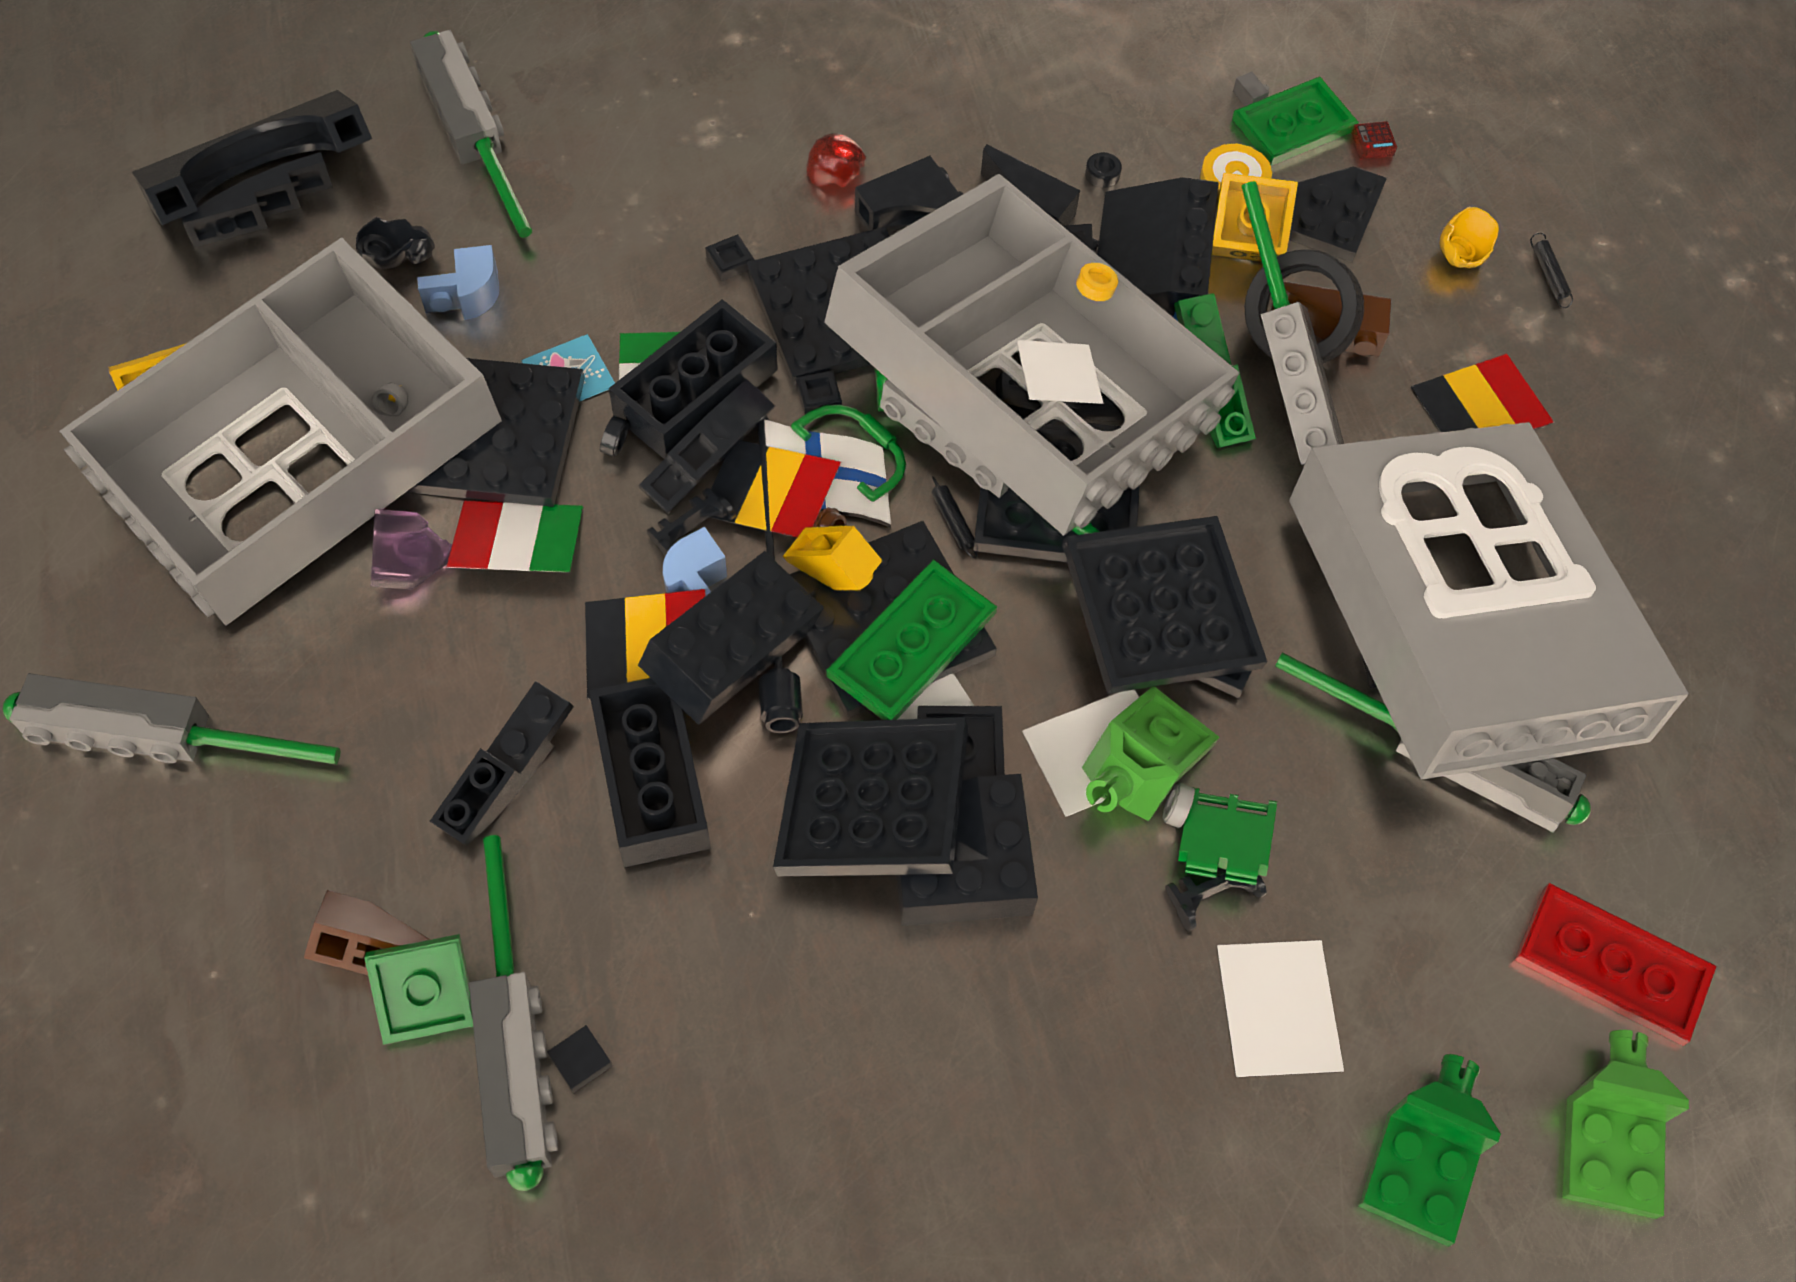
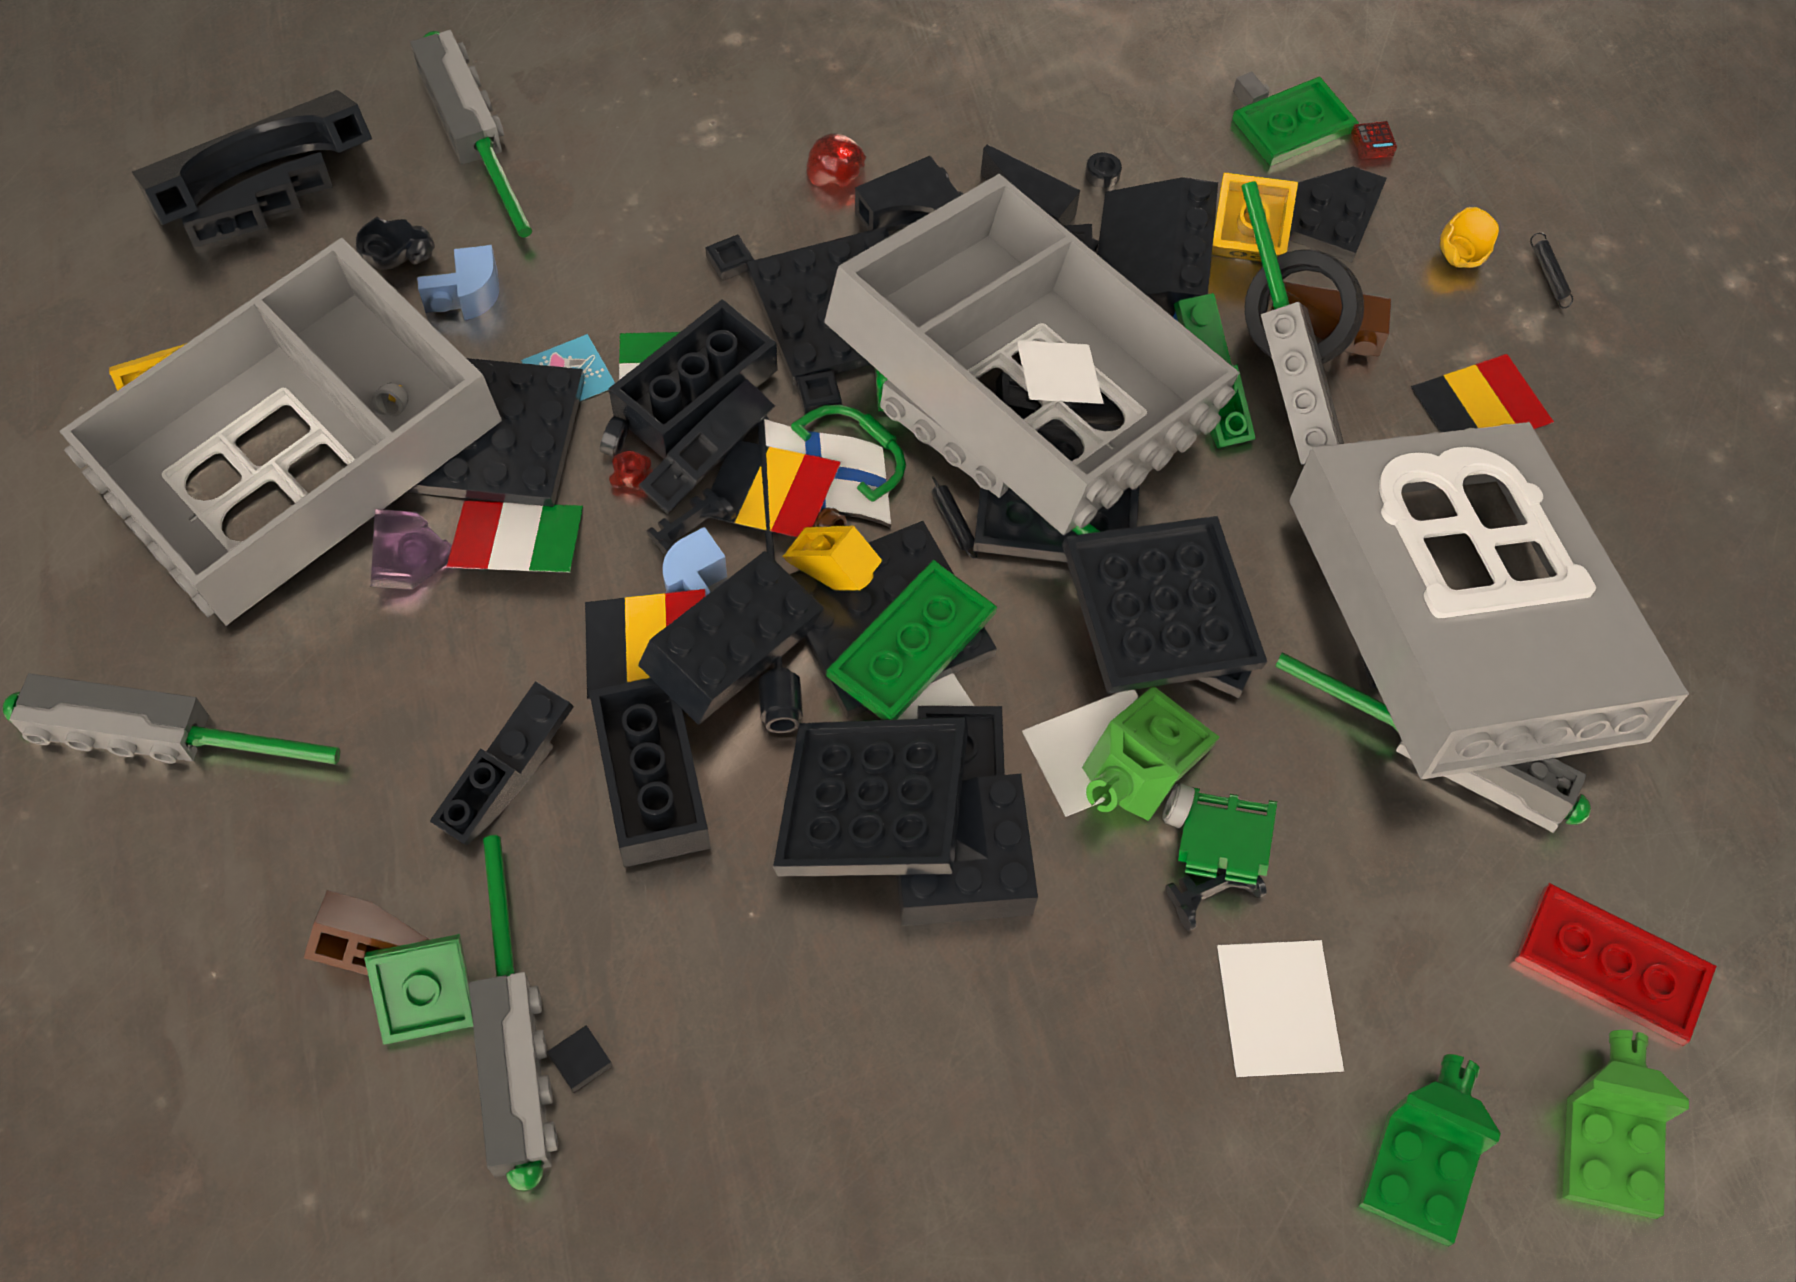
yellow tile [1076,263,1118,301] -> none
yellow tile [1200,143,1273,200] -> none
none -> clear red plate [609,451,651,490]

